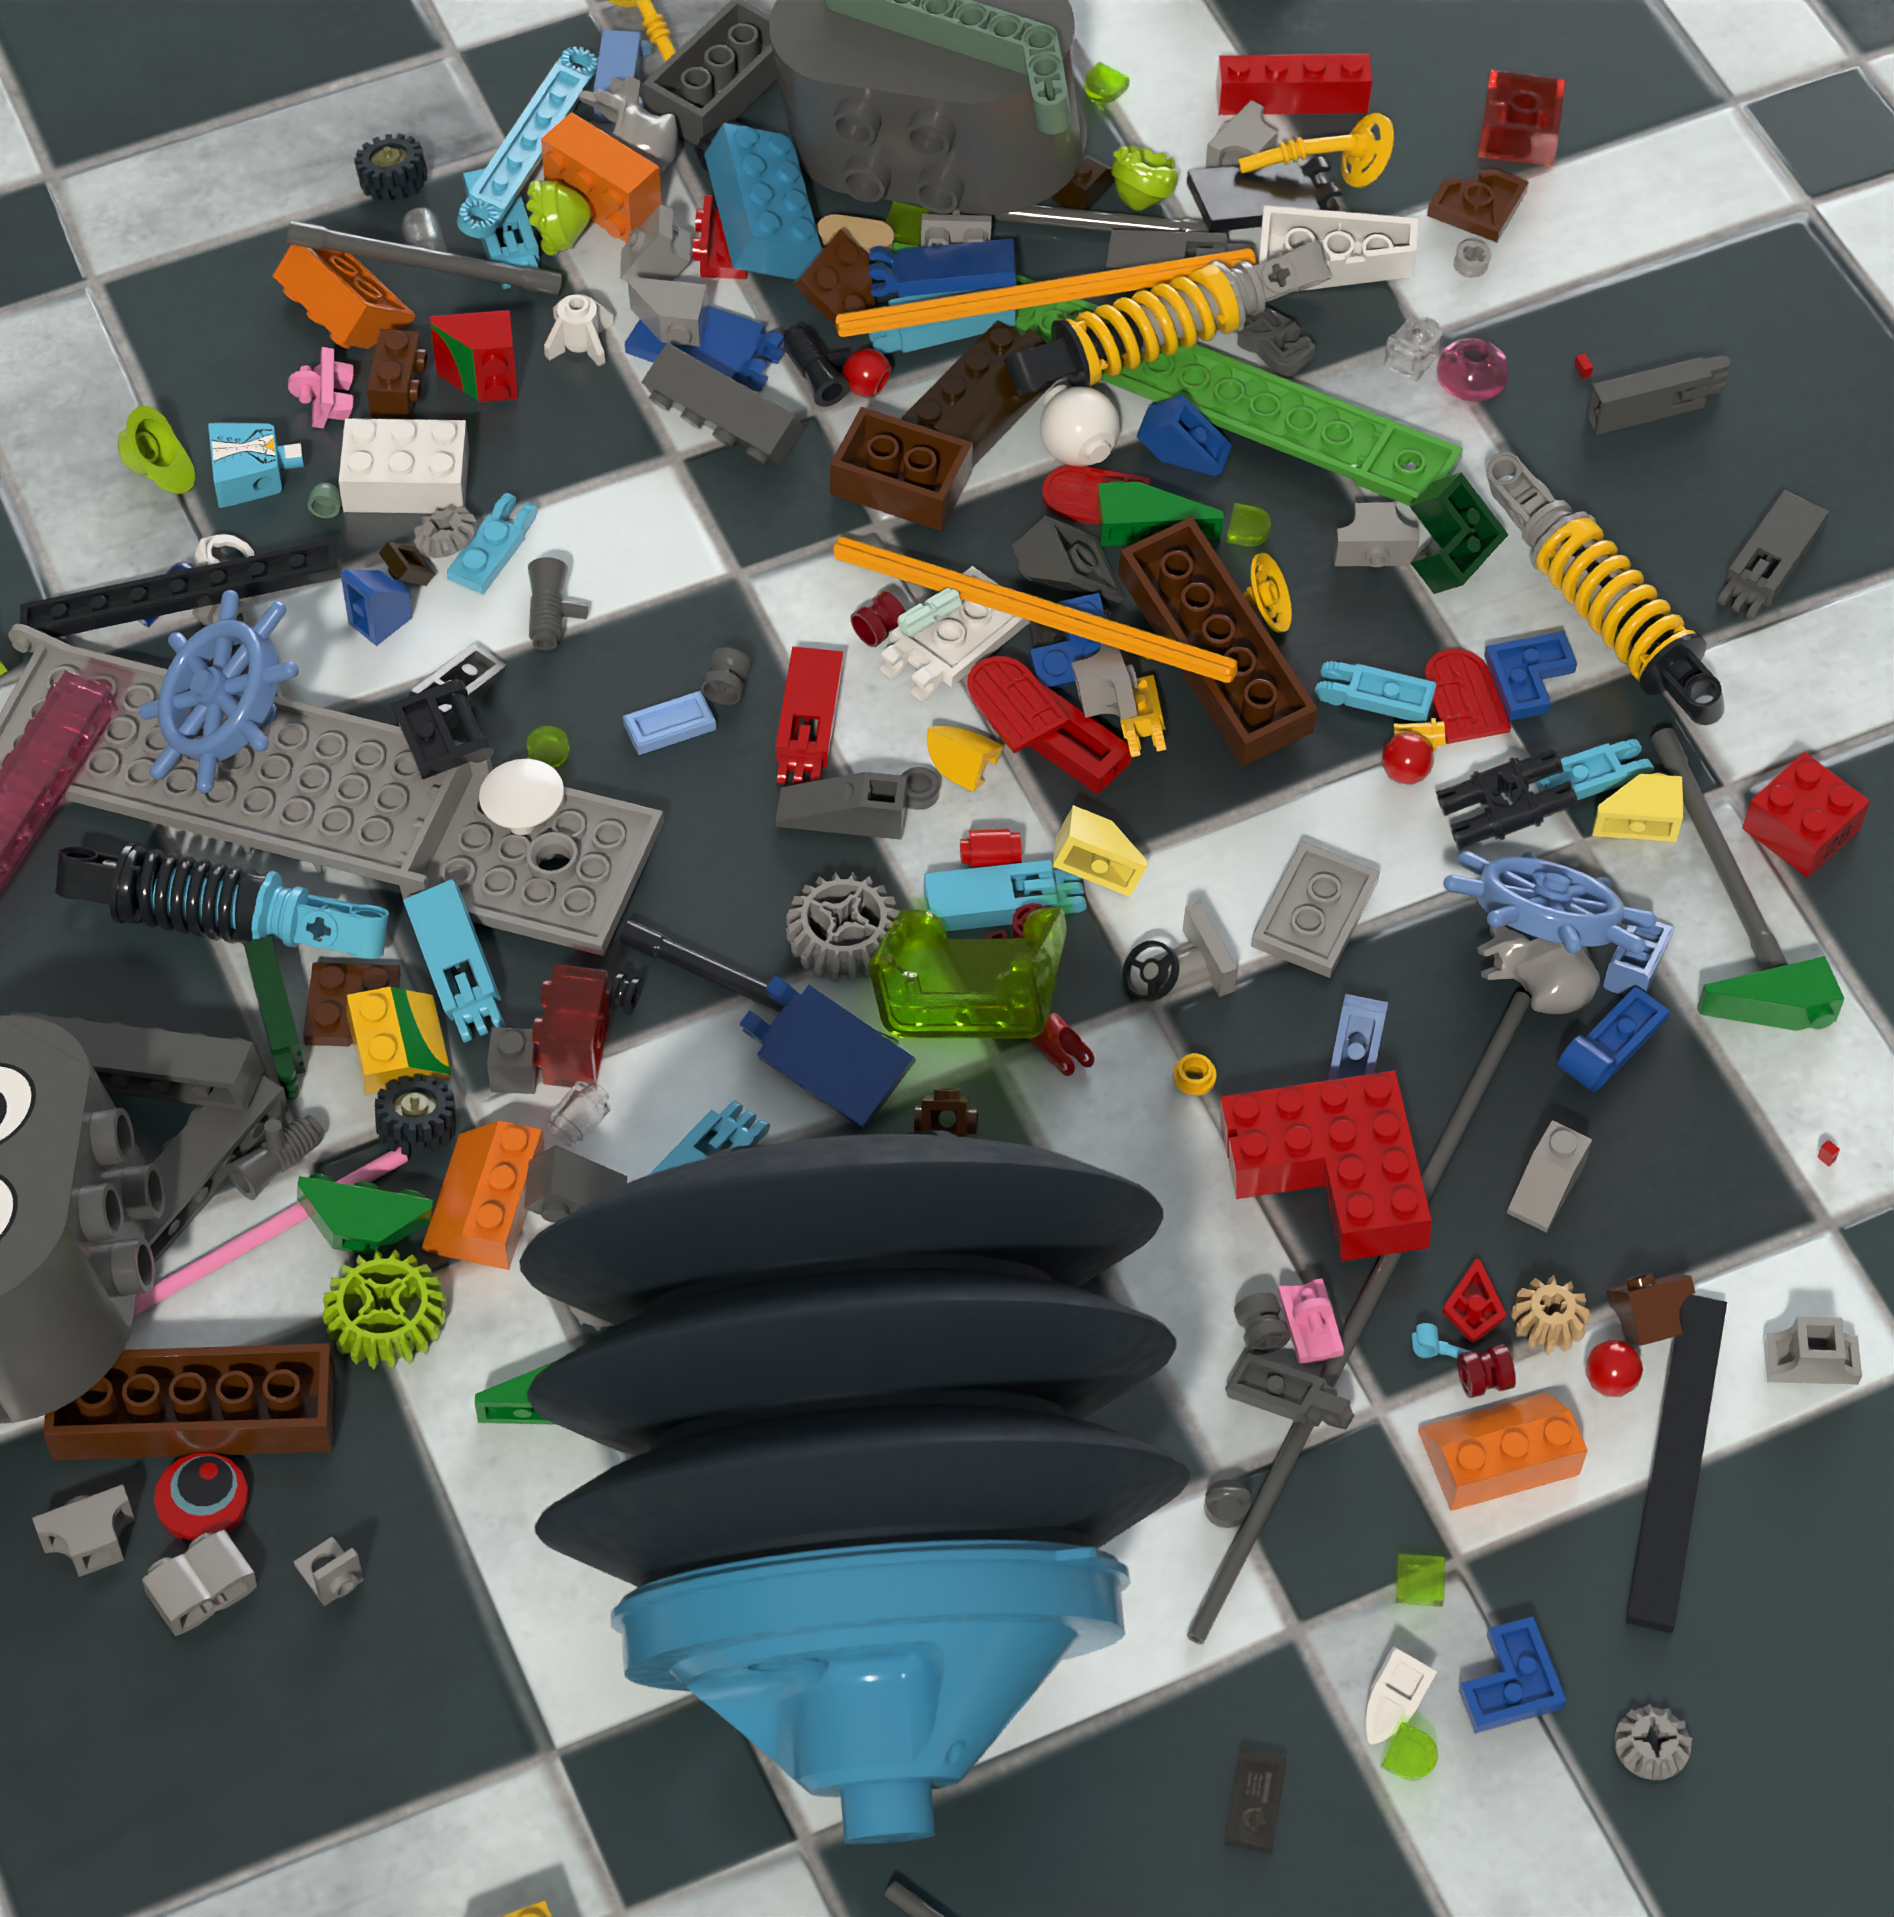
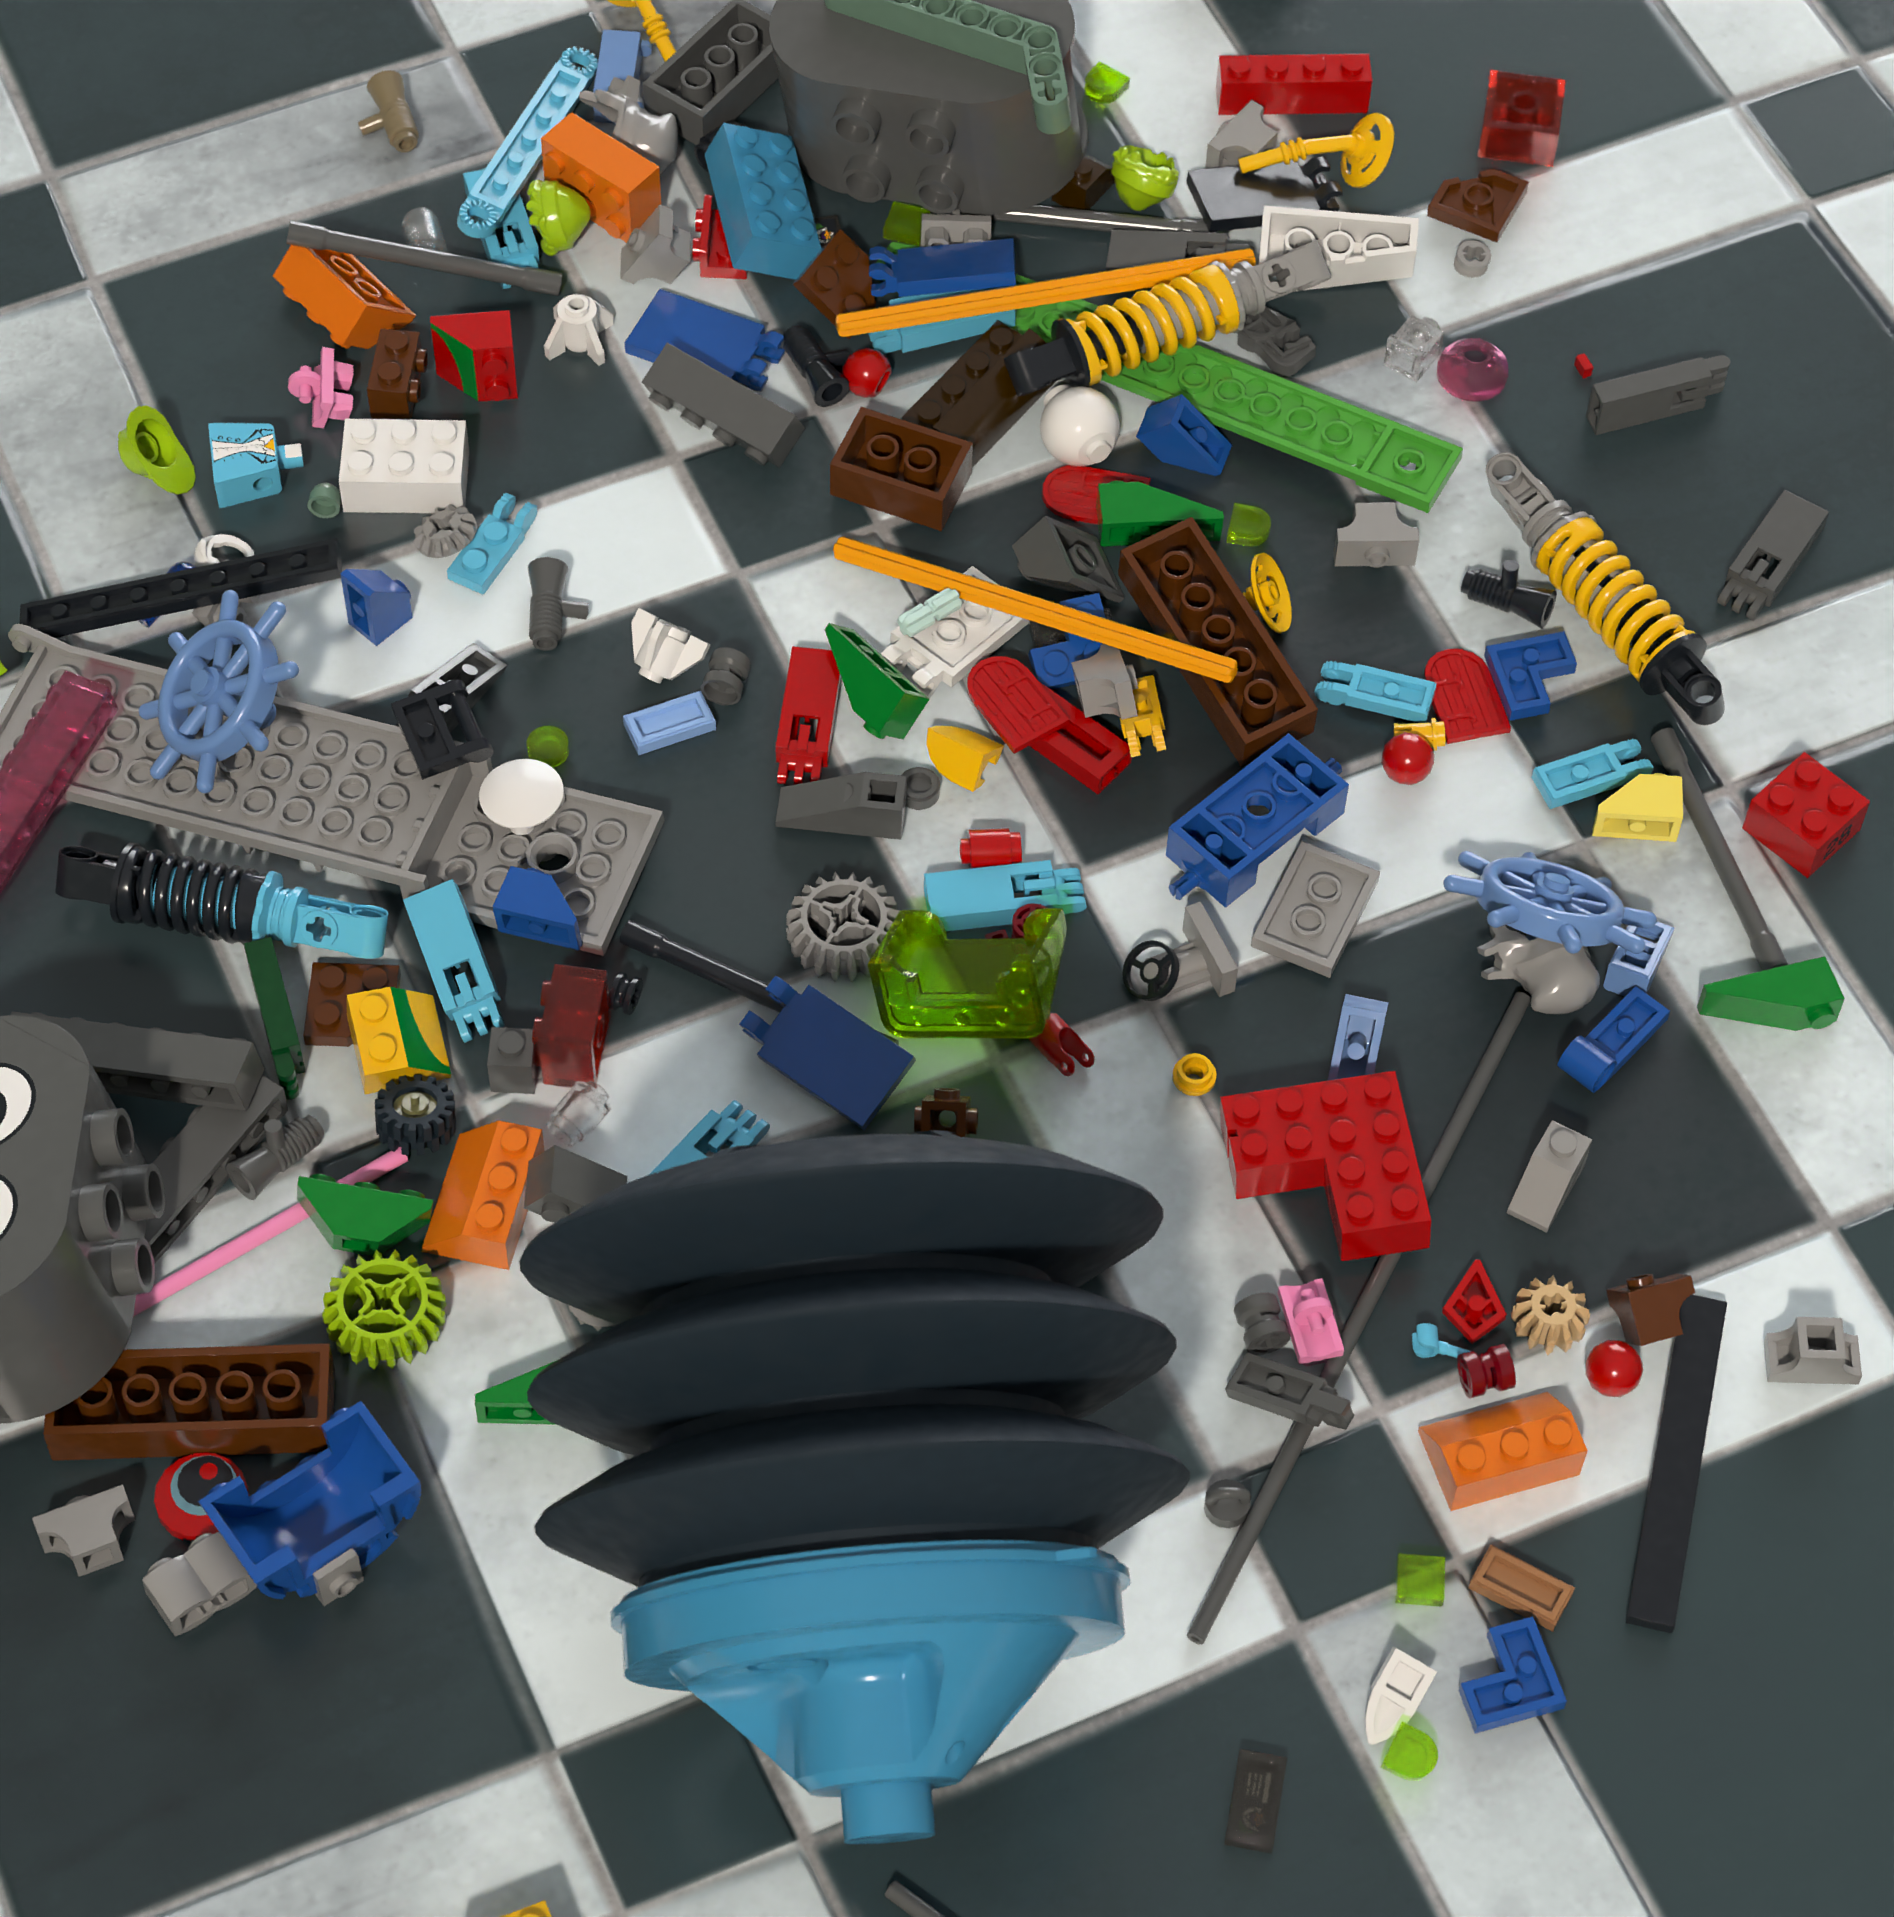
black wheel [354,134,428,201] -> none
dark brown plate [379,541,435,586] -> none
light grey slope [628,277,709,347] -> none
tan tile [817,214,894,258] -> none
dark red wheel [850,591,906,647] -> none
light yellow slope [1052,805,1148,897] -> none
dark green brick [1410,472,1508,594] -> none
black pin [1435,747,1579,850] -> none
light grey gear [1614,1703,1693,1780] -> none
red piece [1817,1140,1840,1167] -> none
none -> blue cylinder [199,1401,421,1600]
none -> dark tan piece [358,70,419,152]
none -> blue slope [492,866,582,950]
none -> white brick [631,608,710,684]
none -> green slope [825,623,929,740]
none -> blue brick [1166,733,1349,908]
none -> black piece [1461,560,1557,629]
none -> medium nougat tile [1468,1545,1575,1632]

